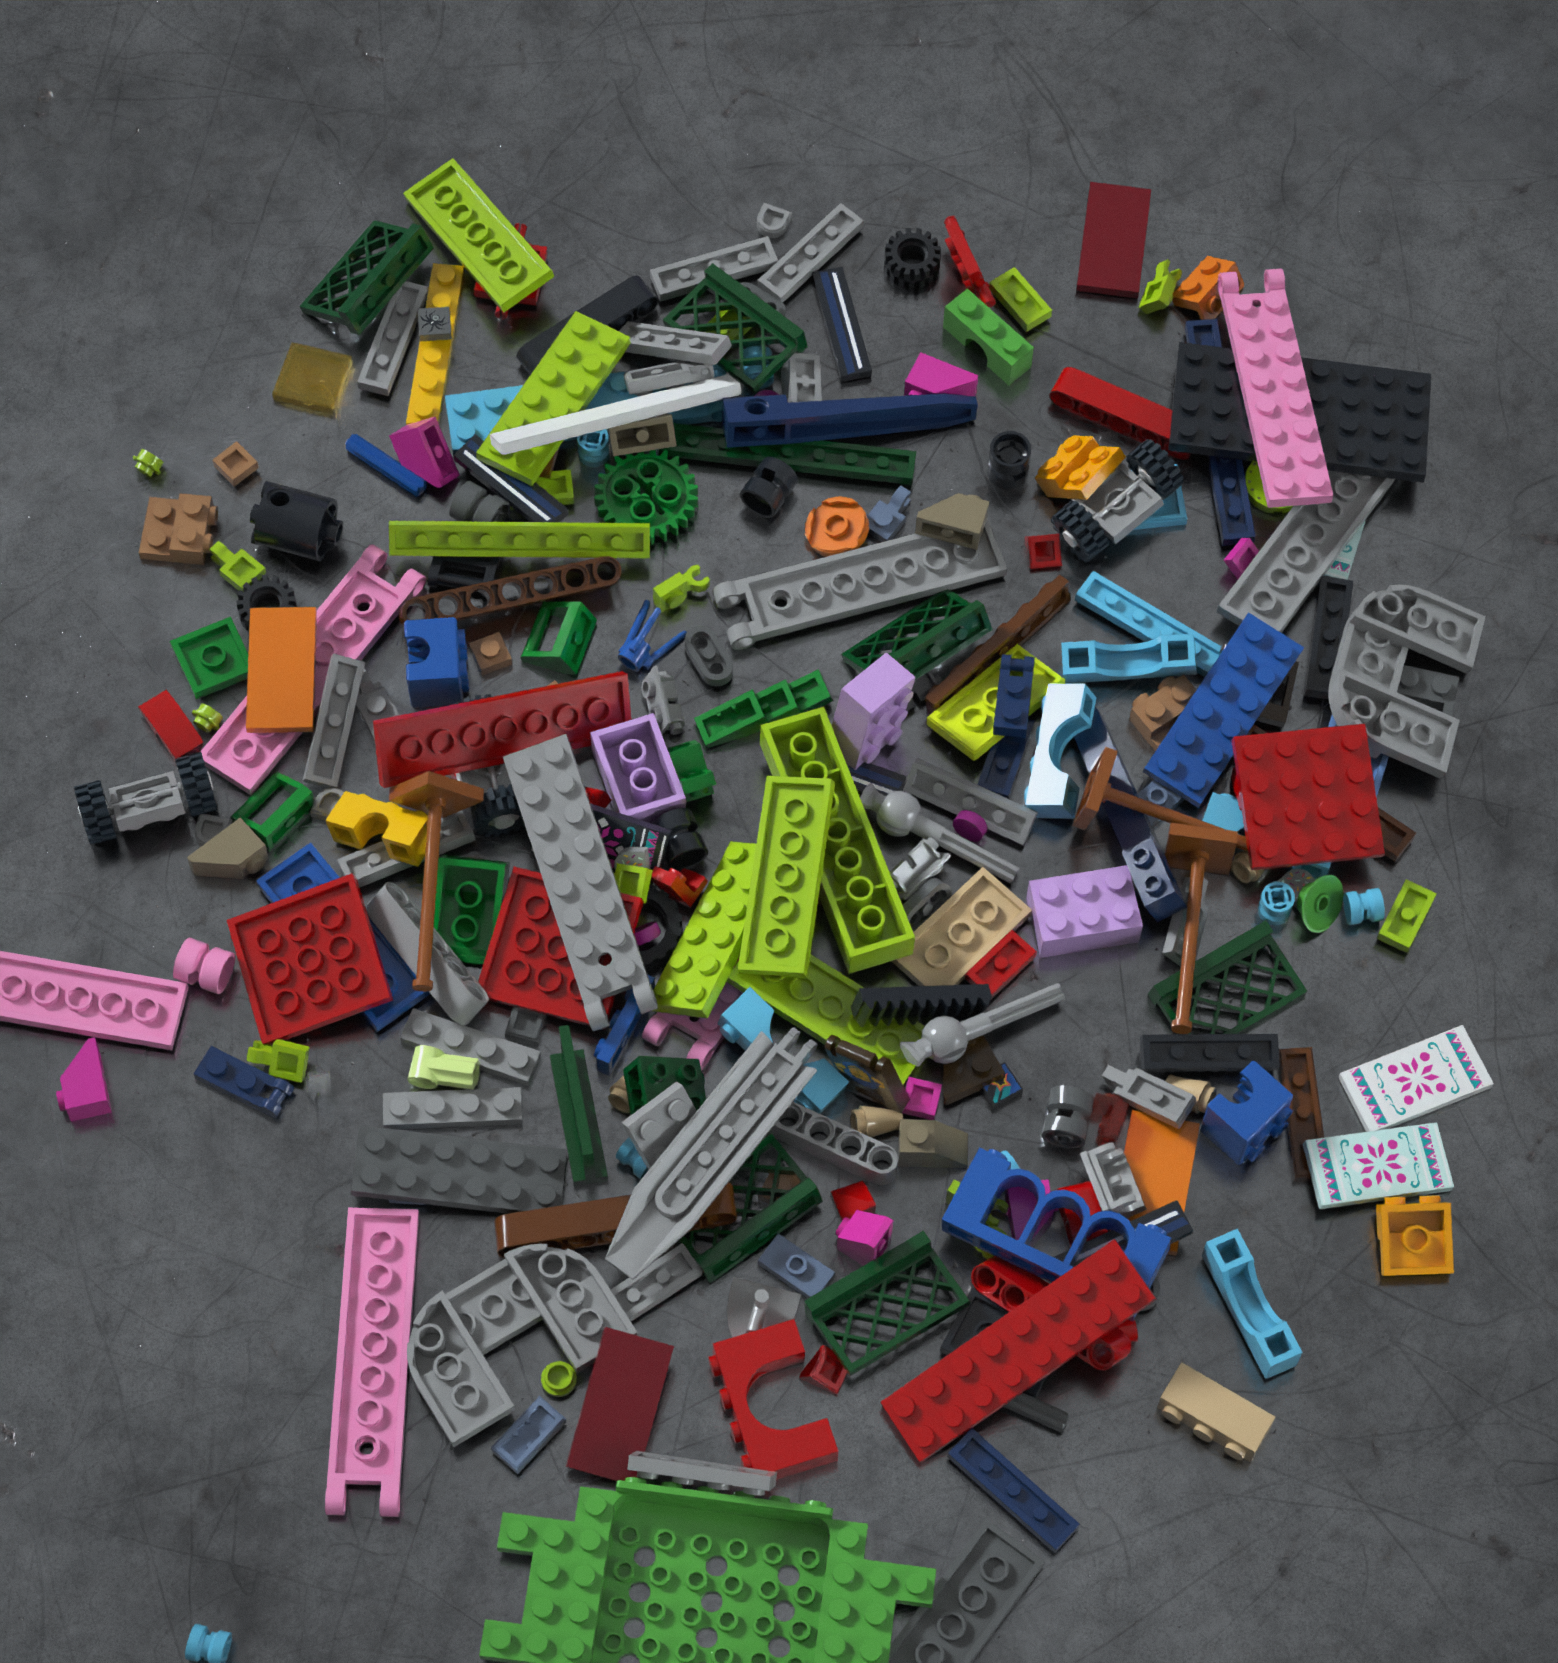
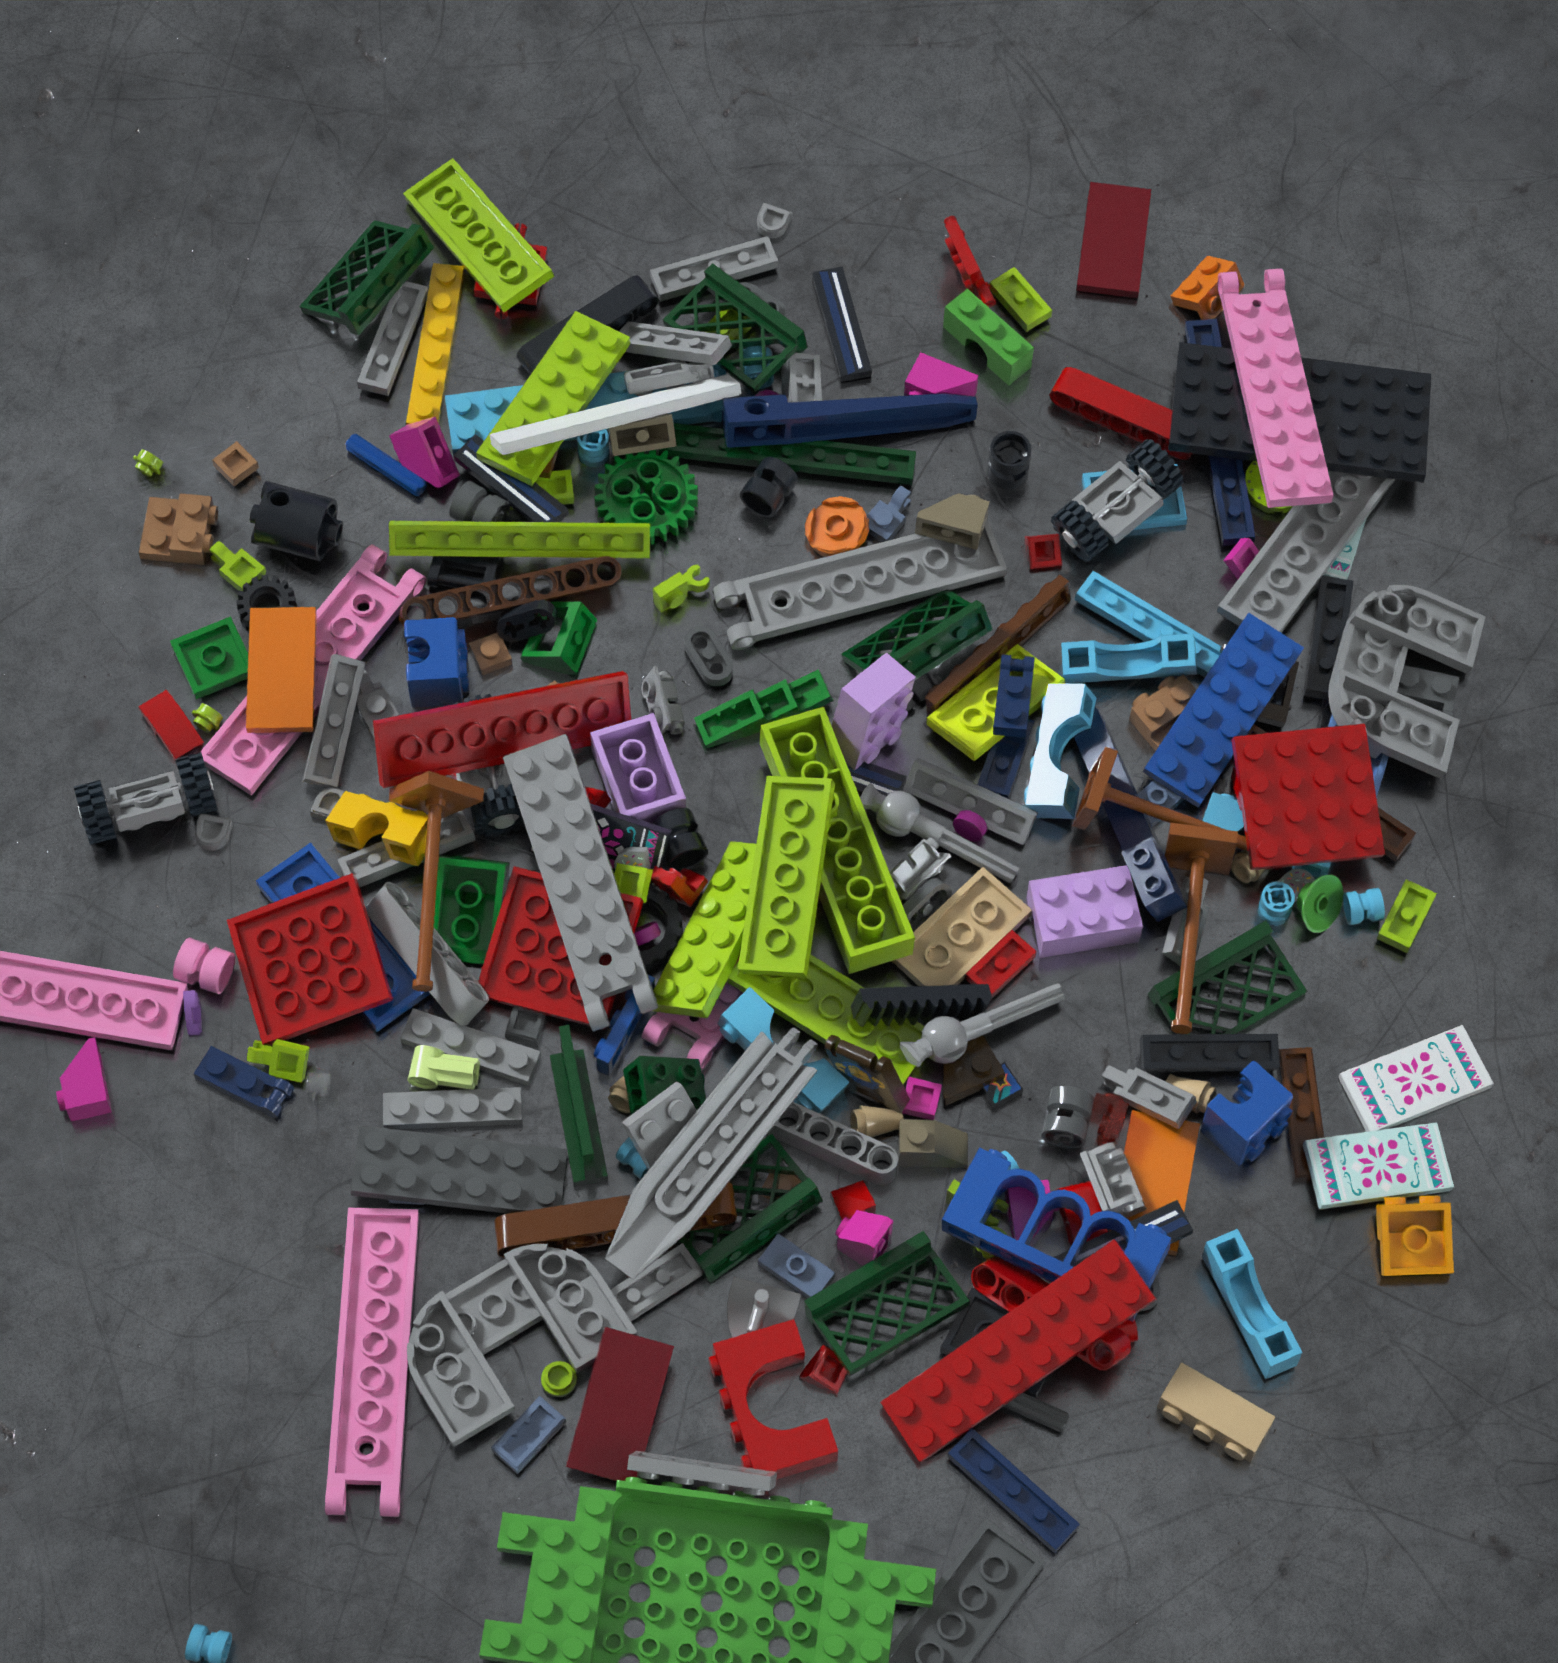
dark tan slope [187,817,269,879] -> none
green tile [230,771,314,852] -> none
clear yellow tile [272,342,353,414] -> none
dark grey tile [418,307,452,341] -> none
blue plant [618,600,687,672] -> none
green brick [667,740,717,802] -> none
light grey plate [758,203,864,303] -> none
black tyre [884,228,941,289] -> none
light orange plate [1035,435,1126,500] -> none
lime plate [1138,259,1182,314] -> none
none -> medium lavender tile [183,990,202,1036]
none -> black beam [496,600,557,642]

